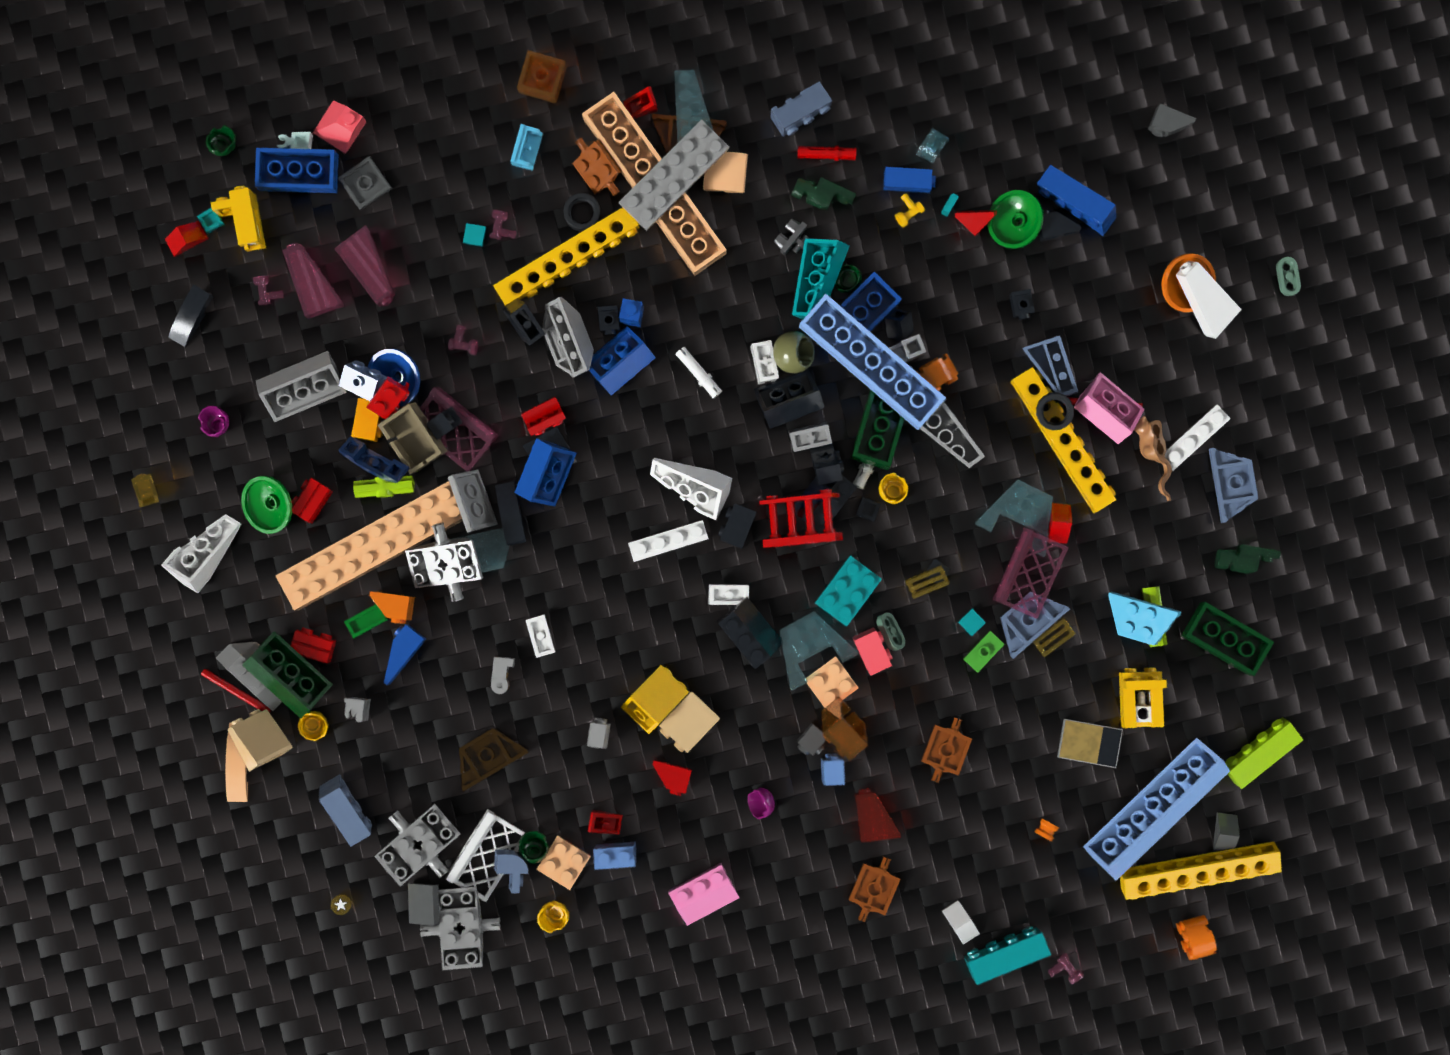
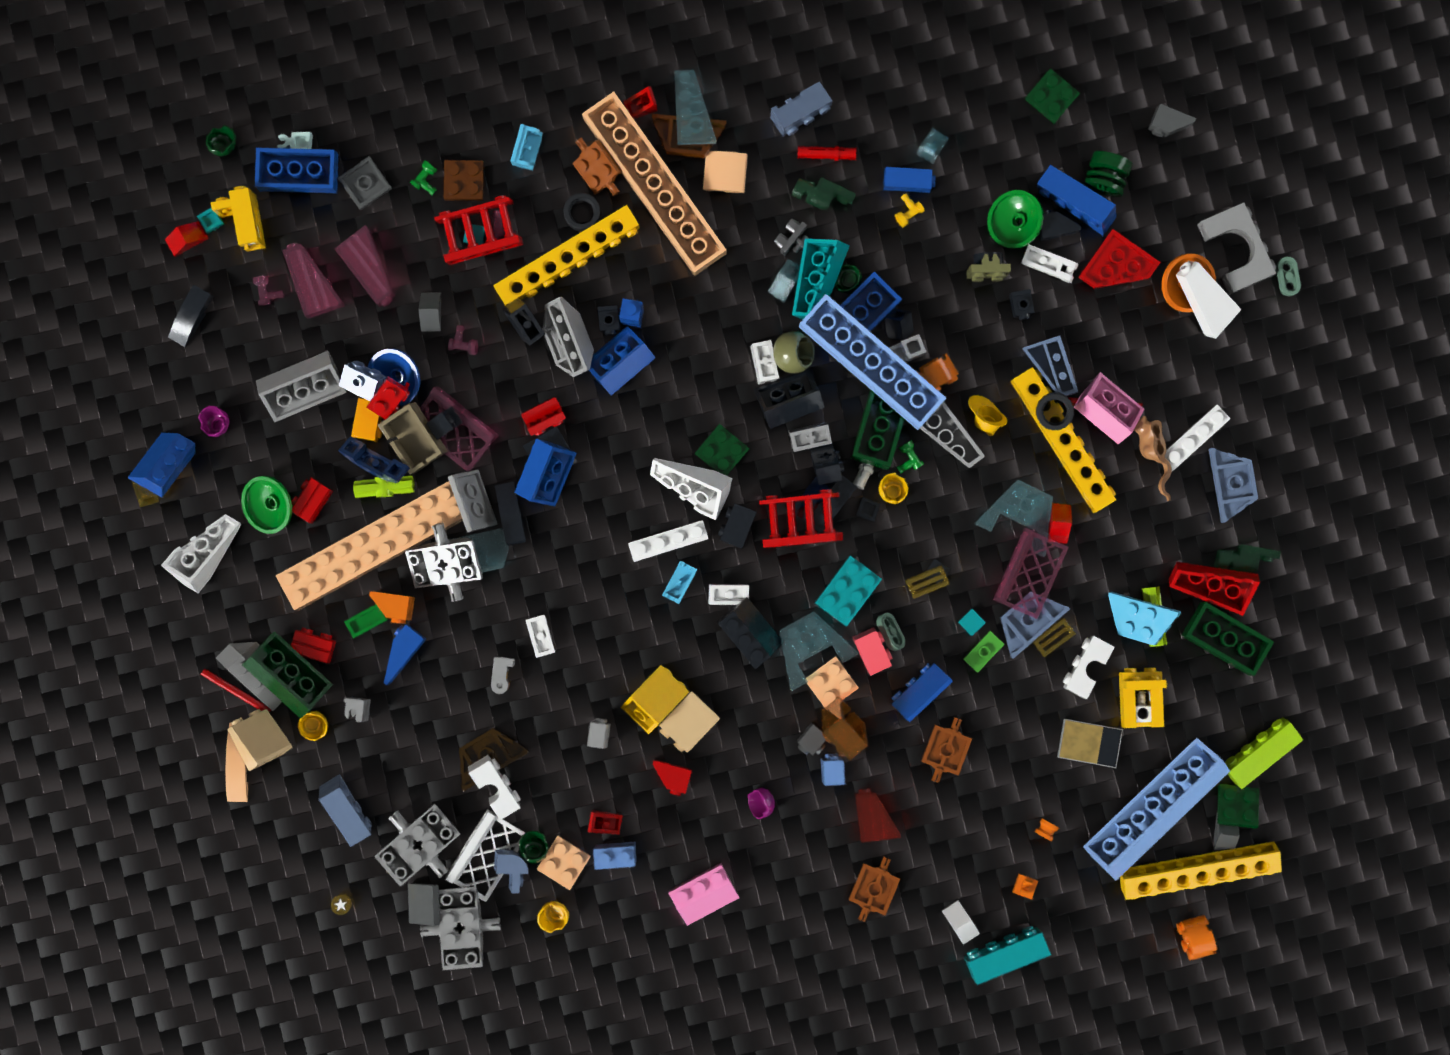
coral slope [313,101,366,154] -> none
clear orange brick [517,50,567,103] -> none
light grey plate [619,119,729,231] -> none
white pin [675,347,722,399] -> none
teal tile [941,193,959,217] -> none
red slope [955,210,997,236] -> none
clear pink piece [1048,953,1084,984] -> none
none -> blue slope [128,433,195,497]
none -> green piece [410,160,437,195]
none -> dark grey slope [418,292,441,332]
none -> red fence [434,195,524,265]
none -> reddish brown plate [444,160,484,201]
none -> white arch [468,755,521,820]
none -> medium azure hinge [662,561,697,604]
none -> dark green plate [695,424,750,476]
none -> clear light blue slope [768,259,800,302]
none -> blue slope [890,663,953,722]
none -> green piece [897,440,924,474]
none -> olive piece [967,252,1011,282]
none -> yellow piece [968,395,1007,436]
none -> orange tile [1012,874,1038,899]
none -> white plate [1021,244,1079,283]
none -> dark green plate [1025,68,1080,124]
none -> white arch [1063,636,1115,699]
none -> red plate [1078,229,1161,289]
none -> dark green wheel [1083,151,1133,197]
none -> red wedge [1169,562,1260,616]
none -> light grey arch [1197,203,1276,295]
none -> dark green plate [1217,784,1259,829]

